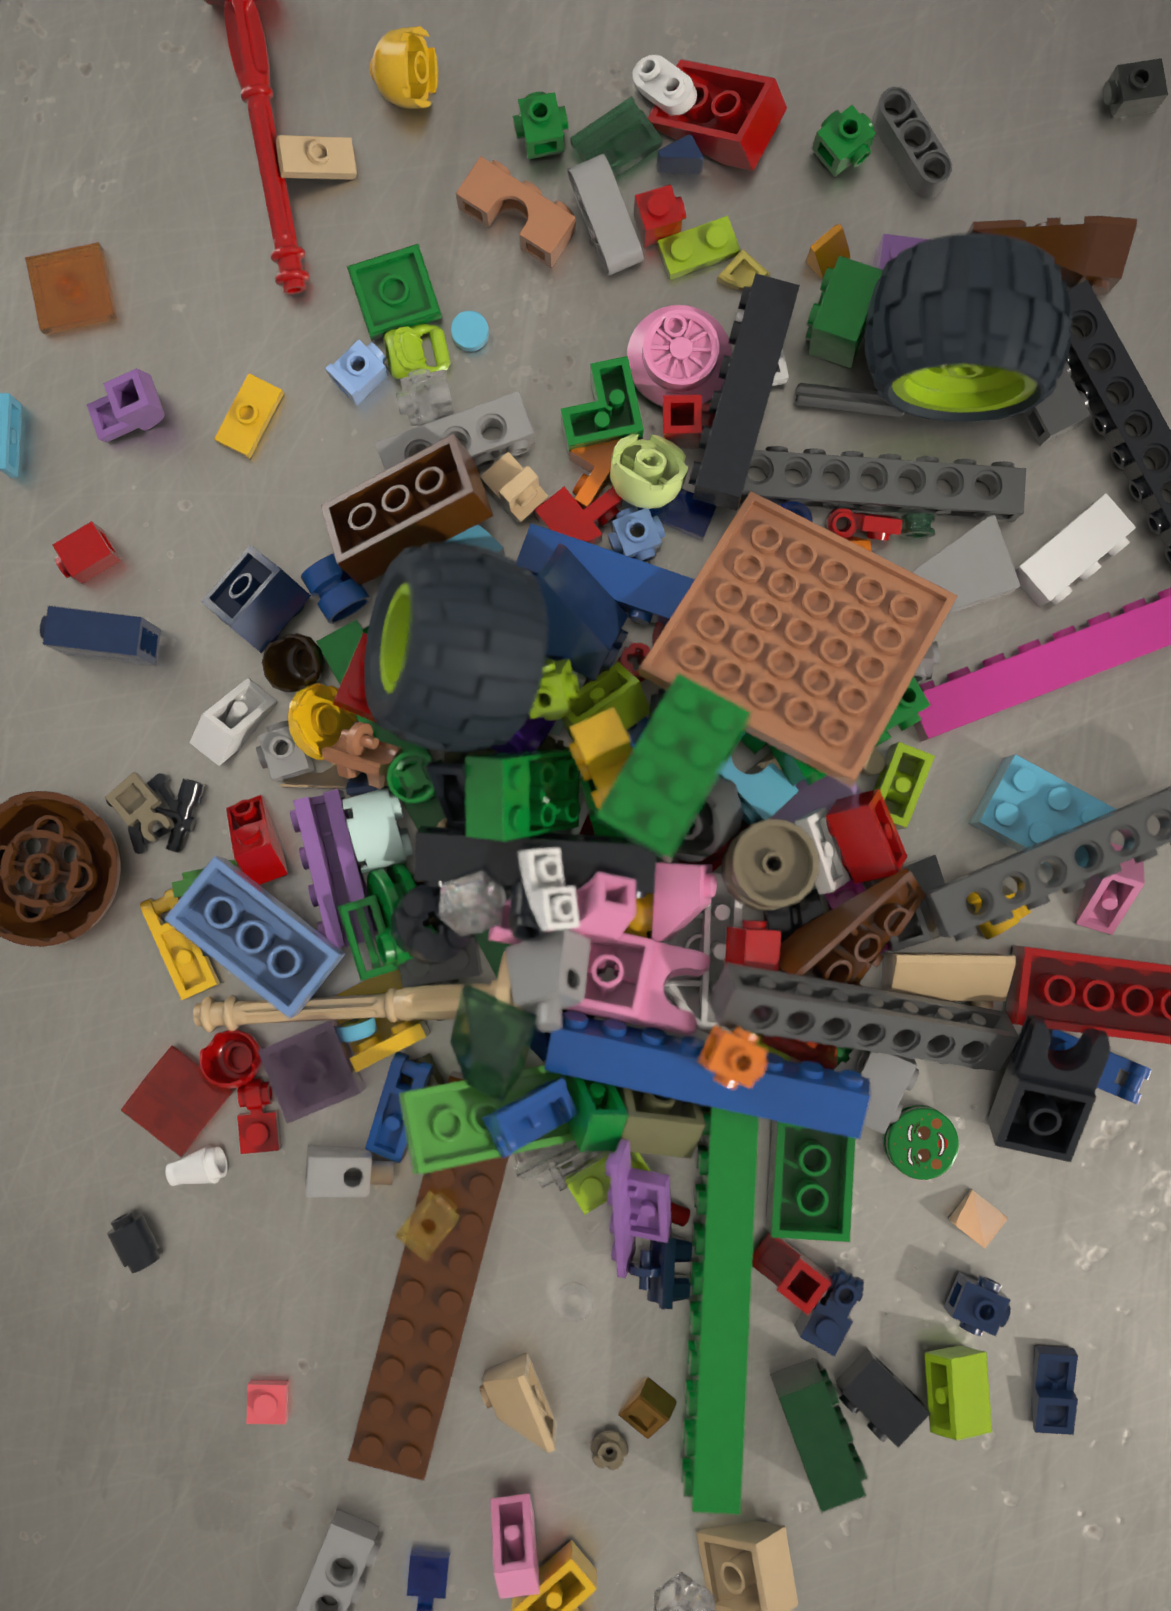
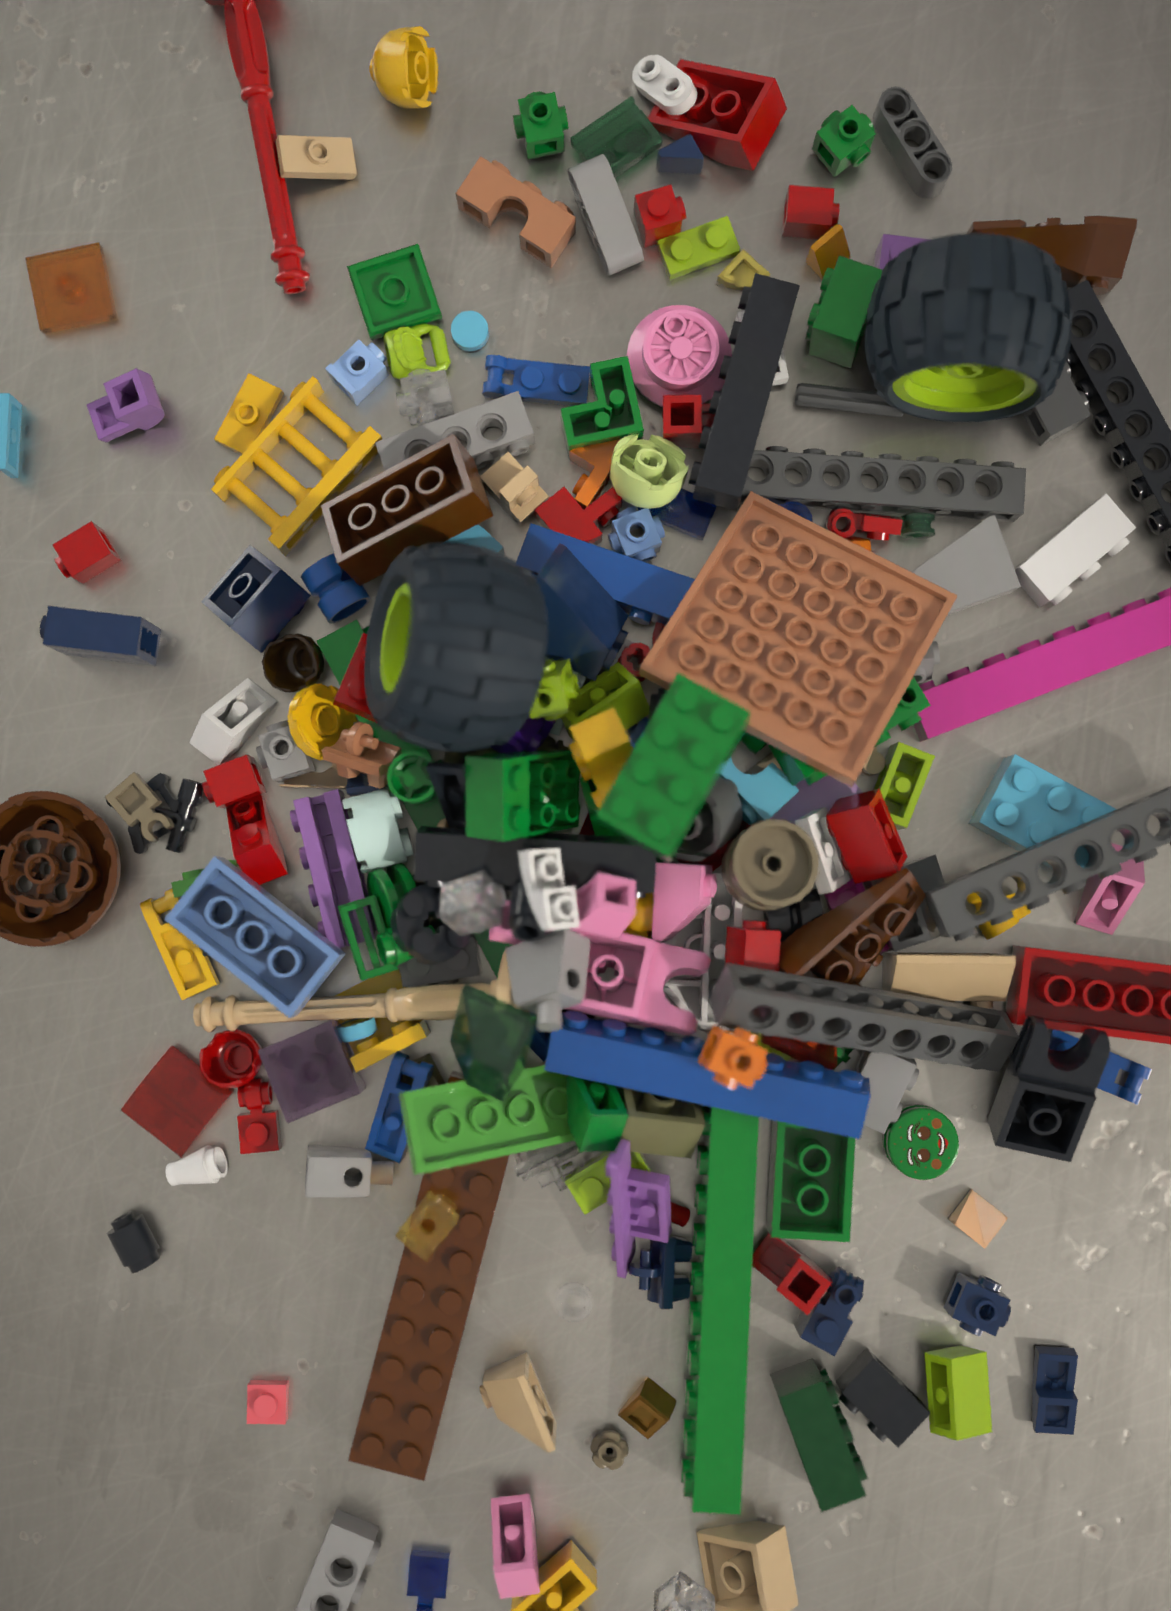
blue hinge [483,1078,577,1158] -> none
pearl dark grey brick [1103,58,1168,119] -> none
none -> red brick [202,754,267,809]
none -> yellow fence [211,376,383,557]
none -> blue plate [482,355,590,406]
none -> red brick [782,185,840,240]

